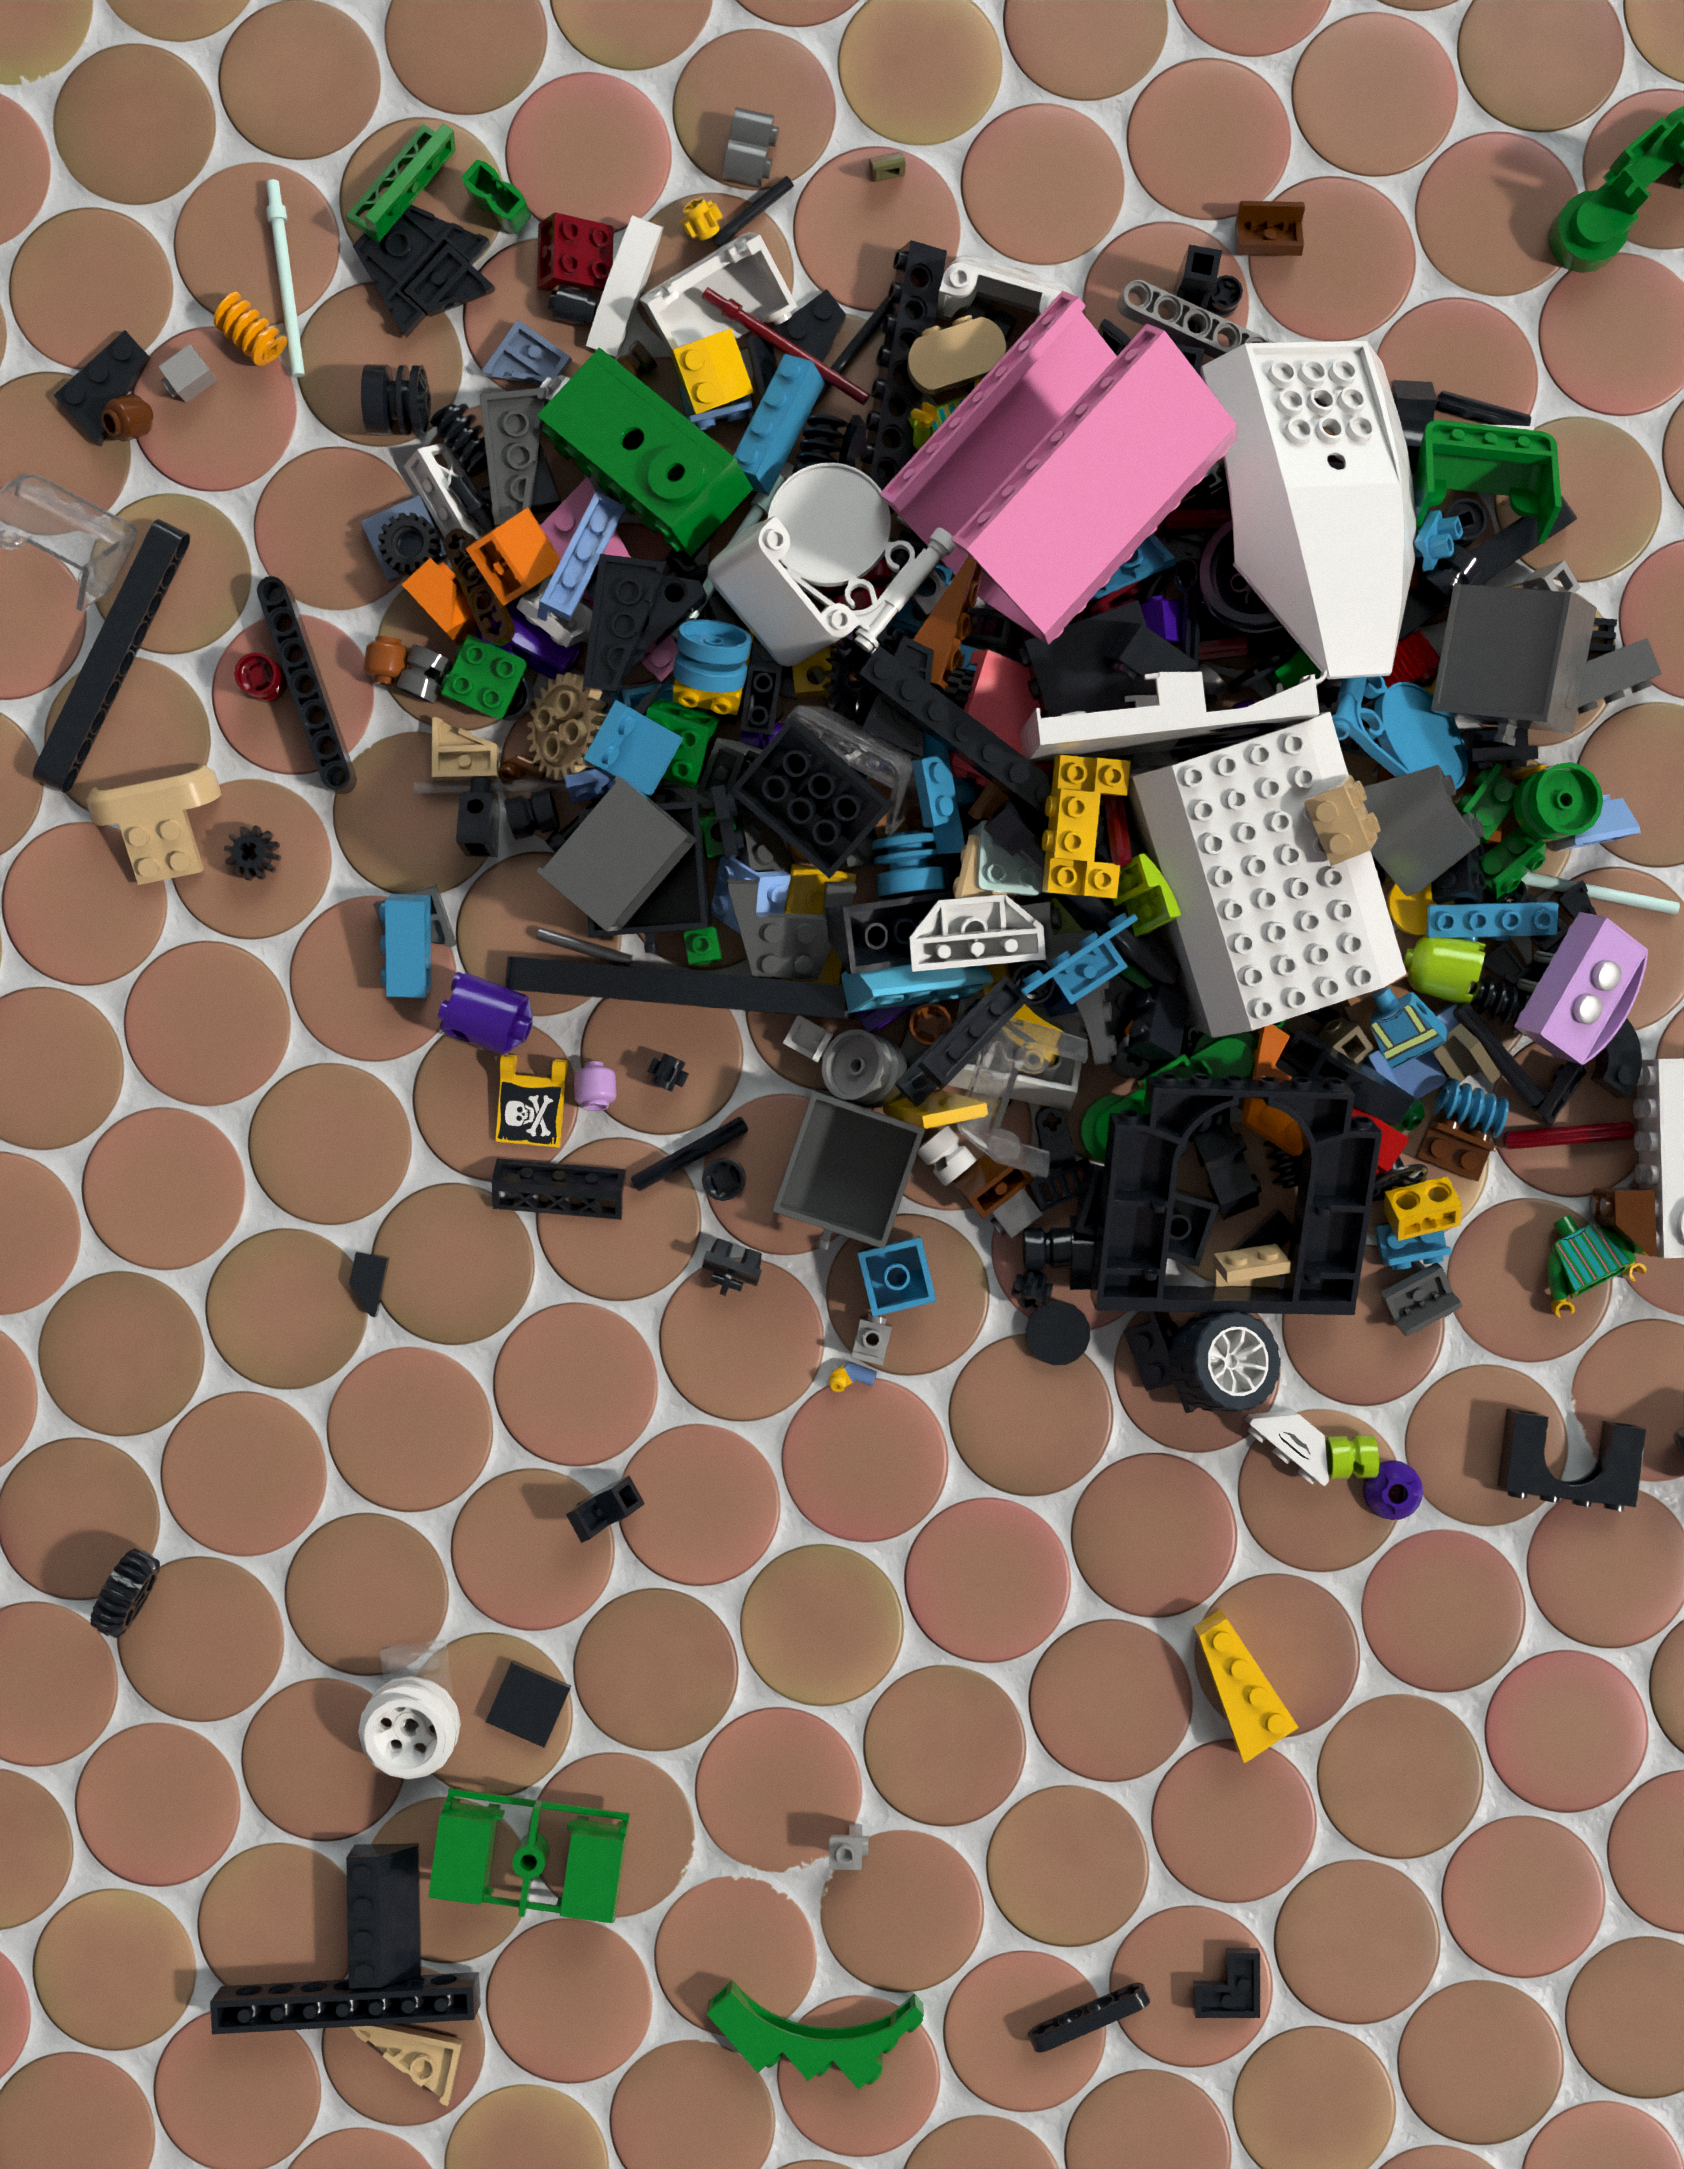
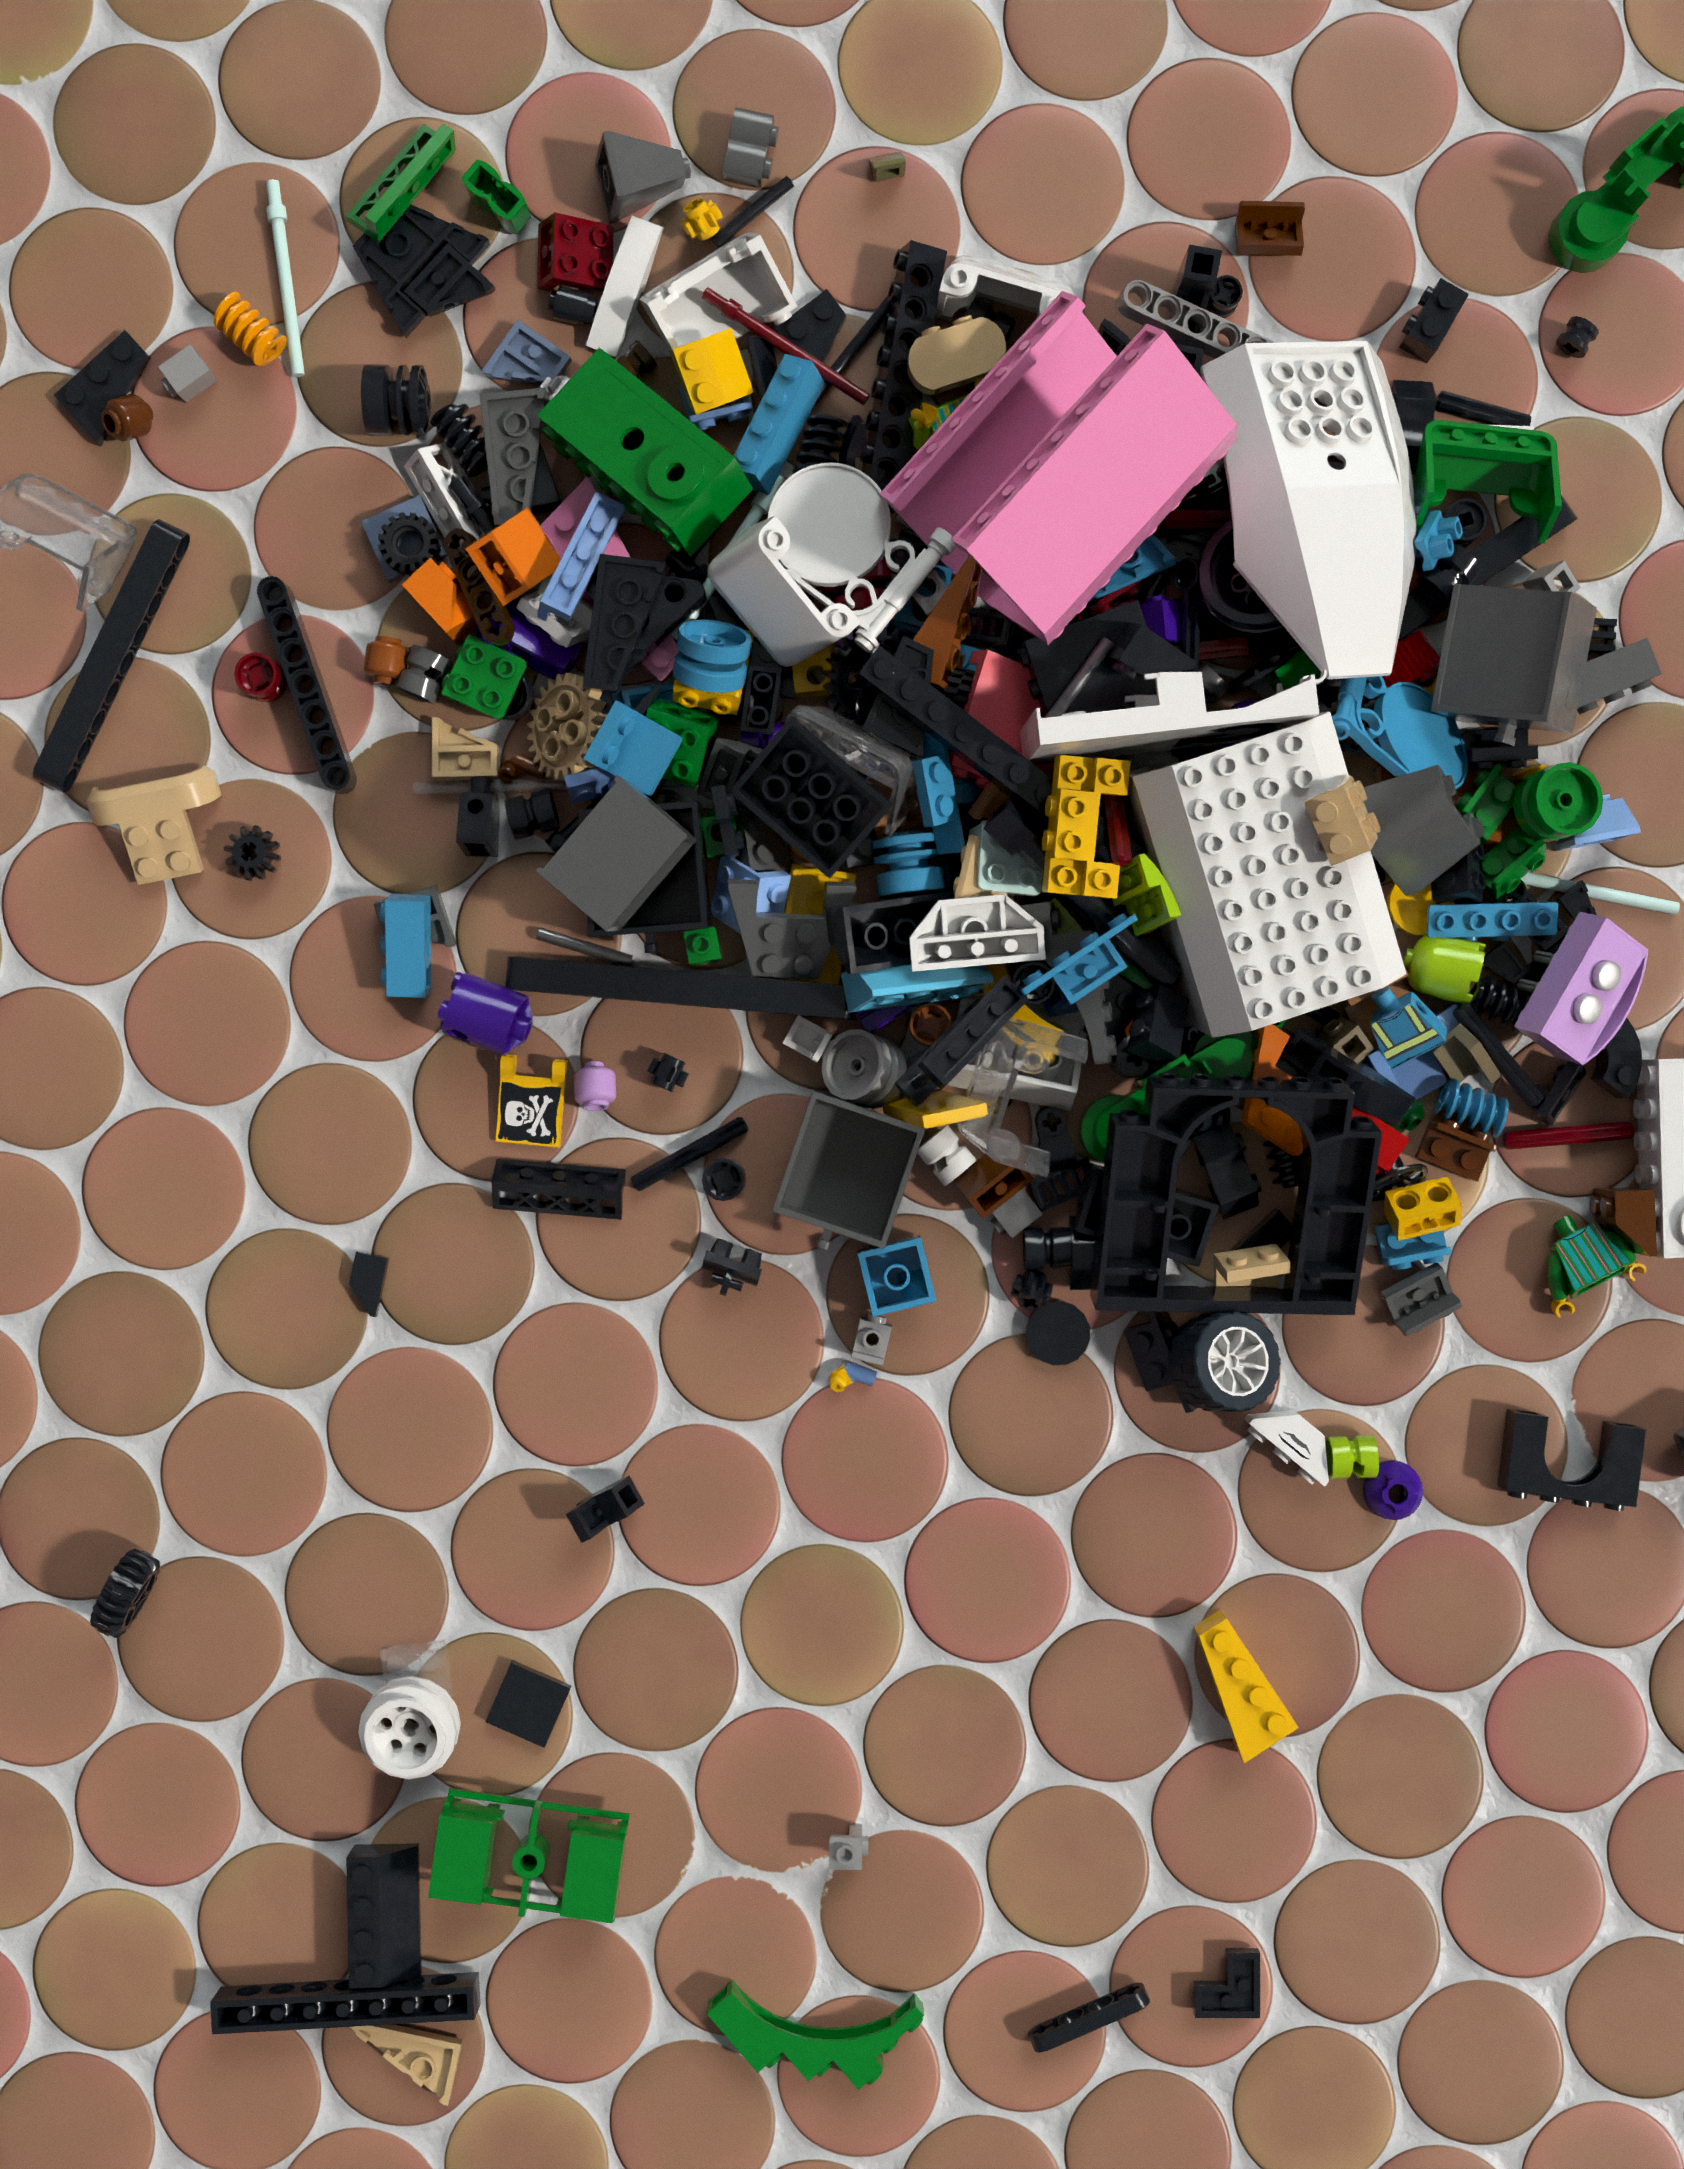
none -> dark grey slope [595,131,691,224]
none -> flat silver bar [1045,637,1114,718]
none -> black brick [1399,278,1469,363]
none -> black wheel [1556,316,1599,358]

